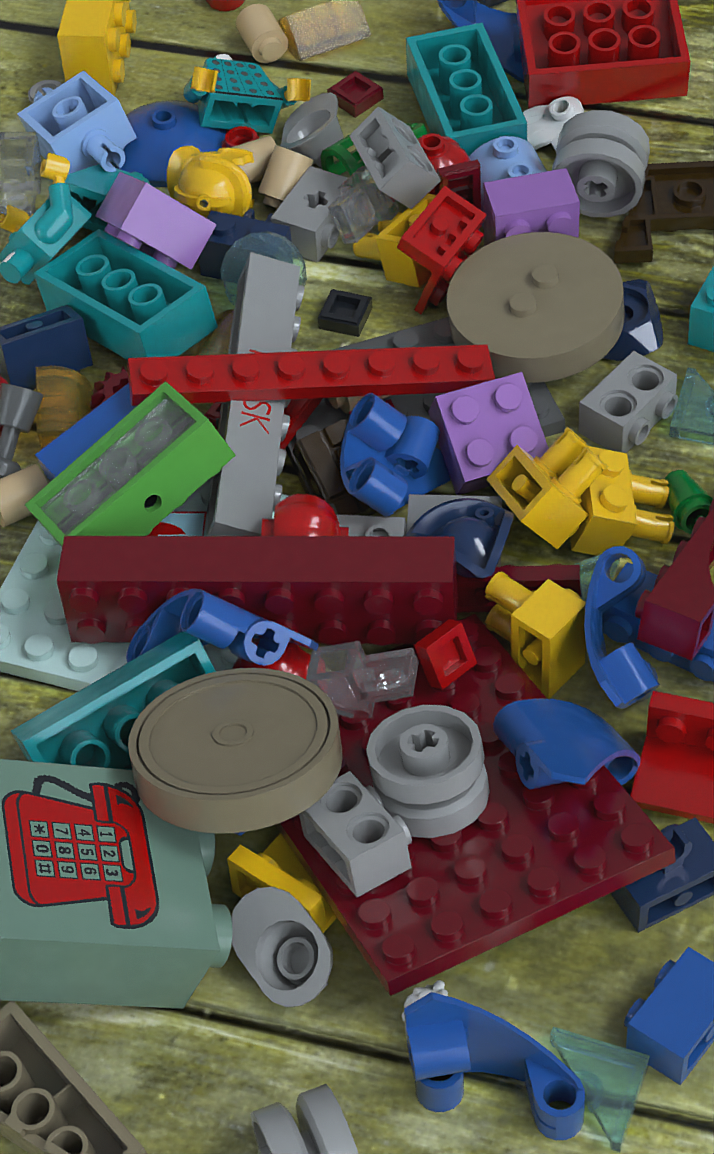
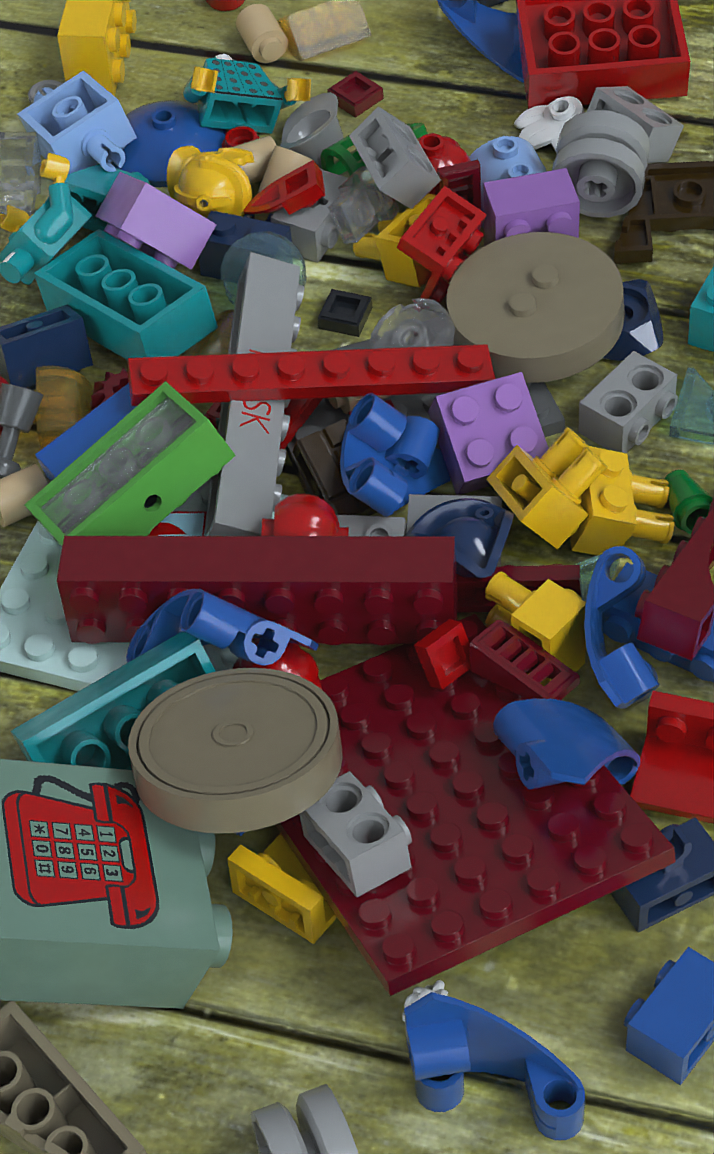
light grey piece [231,887,333,1007] -> none
clear brick [306,641,419,718] -> none
light grey wheel [366,705,490,838] -> none
teal brick [406,23,527,156] -> none
clear light blue tile [550,1027,650,1152] -> none
none -> red plate [243,160,326,215]
none -> clear plate [369,298,455,349]
none -> dark red slope [469,619,580,700]
none -> light grey brick [587,86,684,163]

